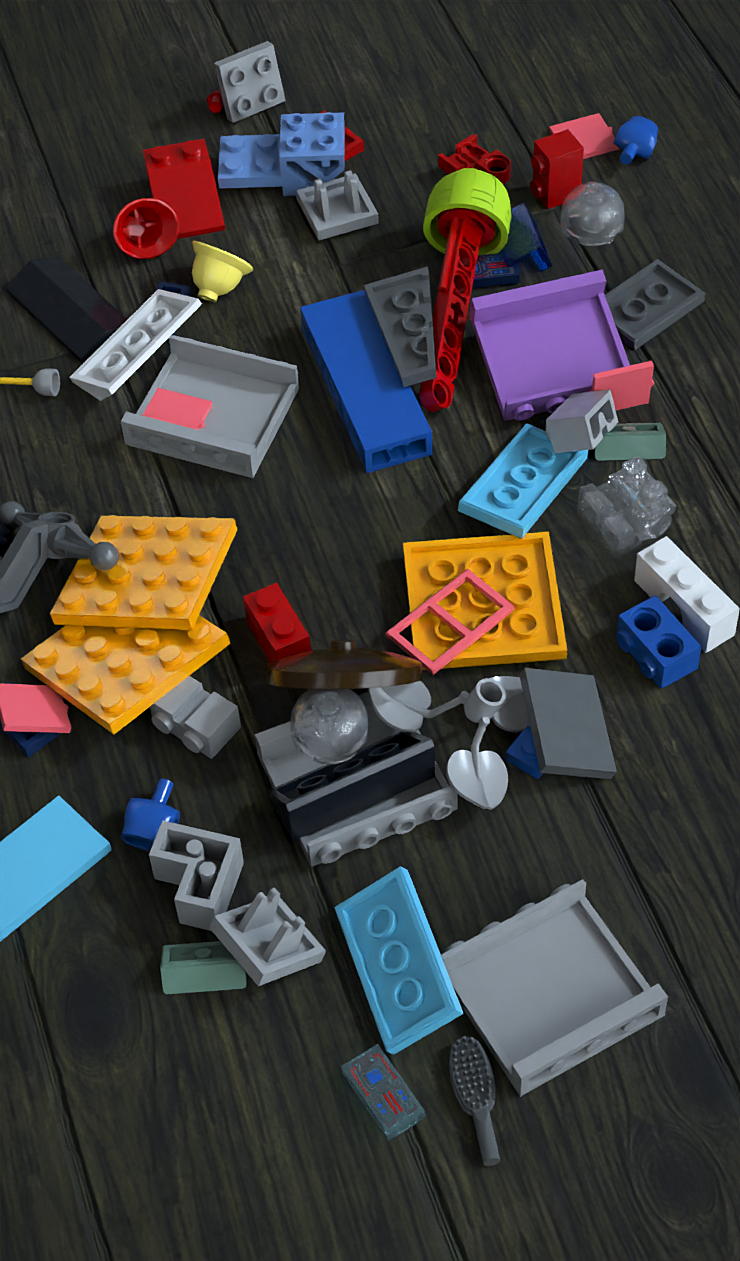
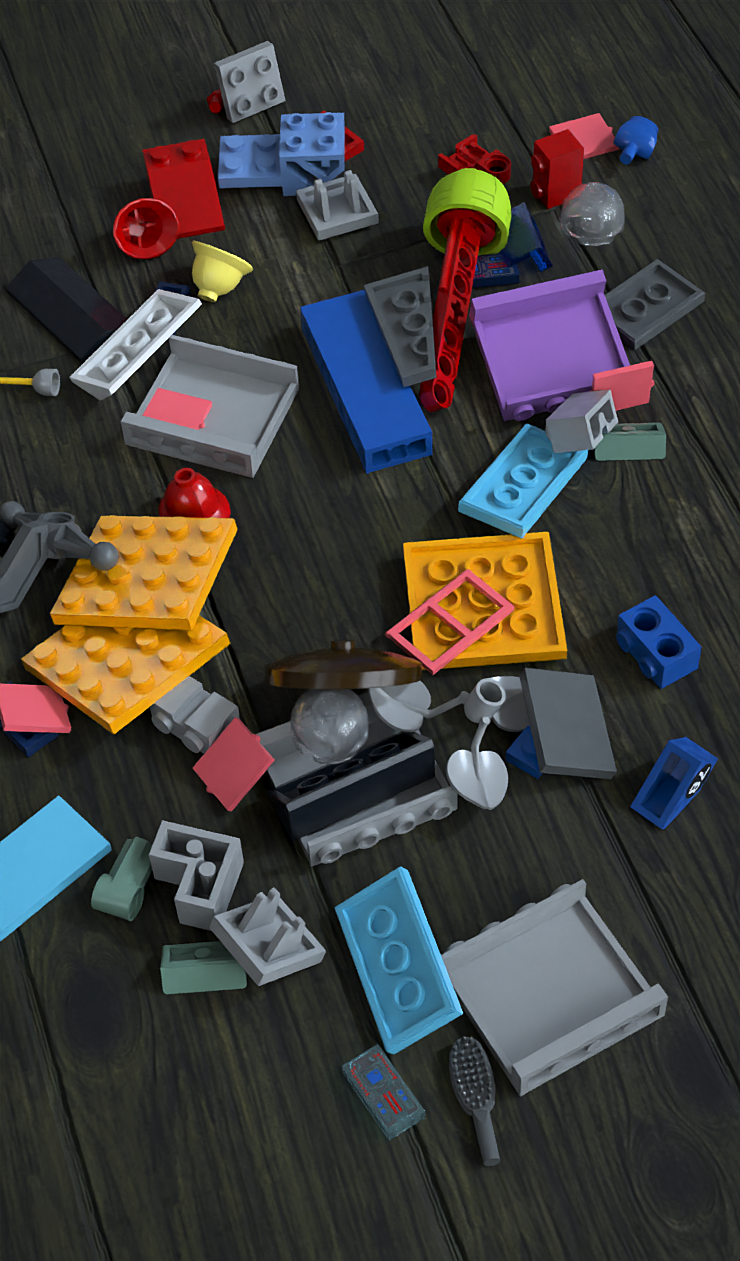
blue piece [121,778,180,851] -> none
red brick [243,583,311,663] -> none
clear hips [577,457,676,559] -> none
white arch [634,536,740,653] -> none
none -> sand green piece [91,837,152,921]
none -> red hat [158,468,231,518]
none -> coral piece [193,717,275,812]
none -> blue slope [630,737,718,829]

